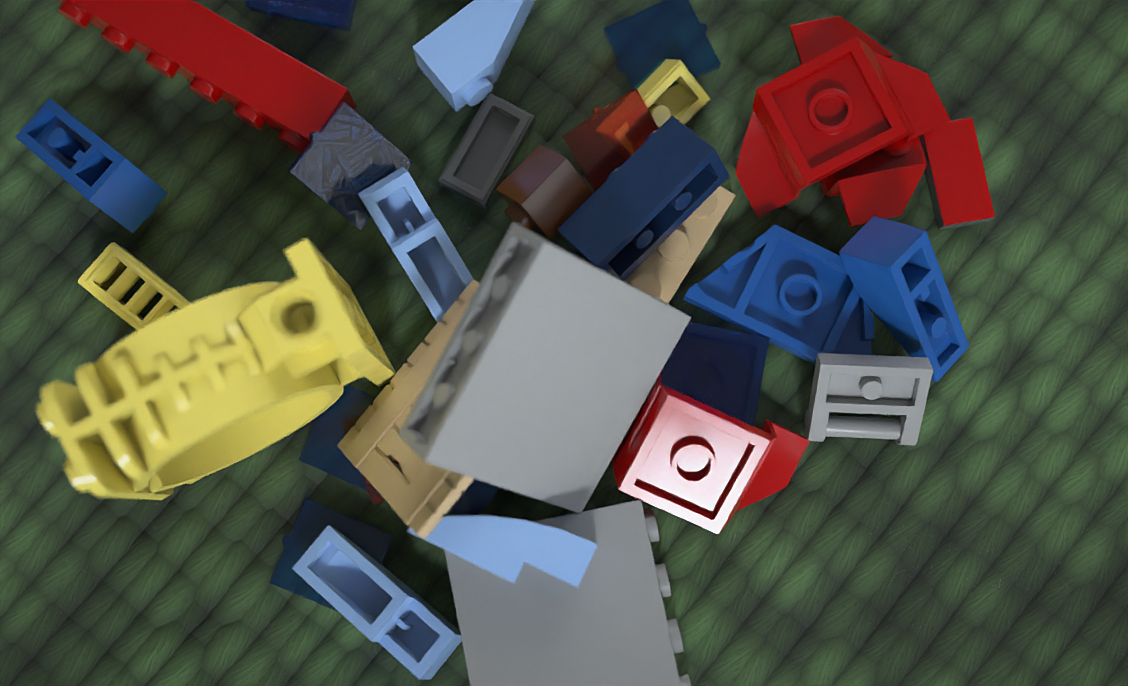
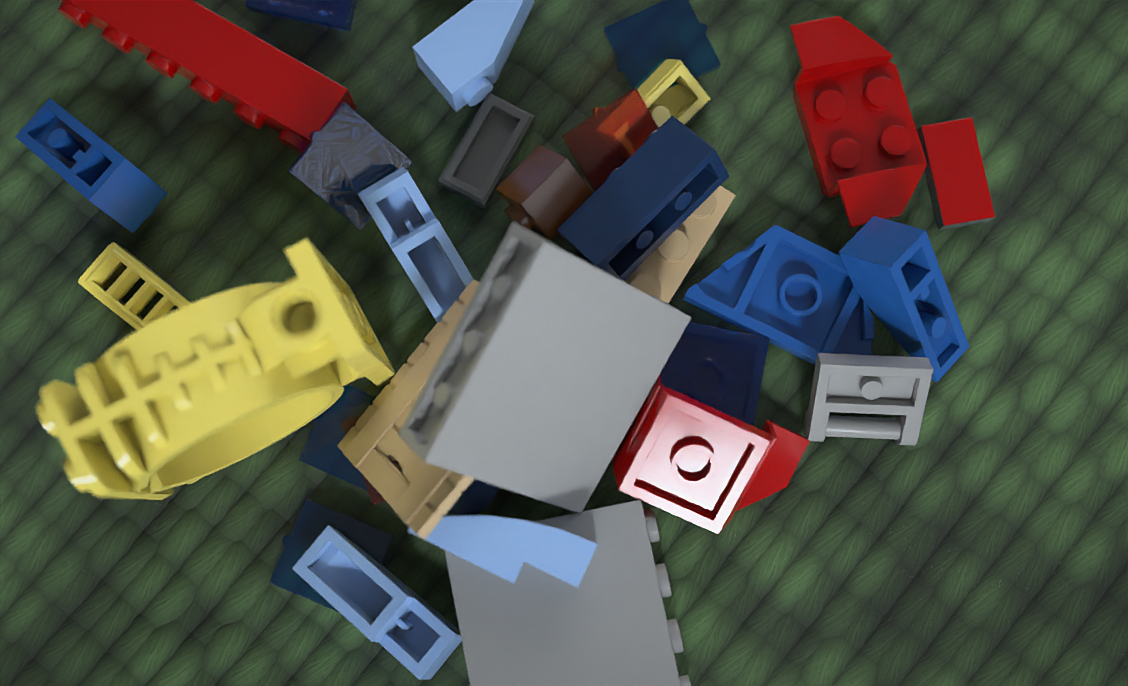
red piece [735,36,951,218] -> none

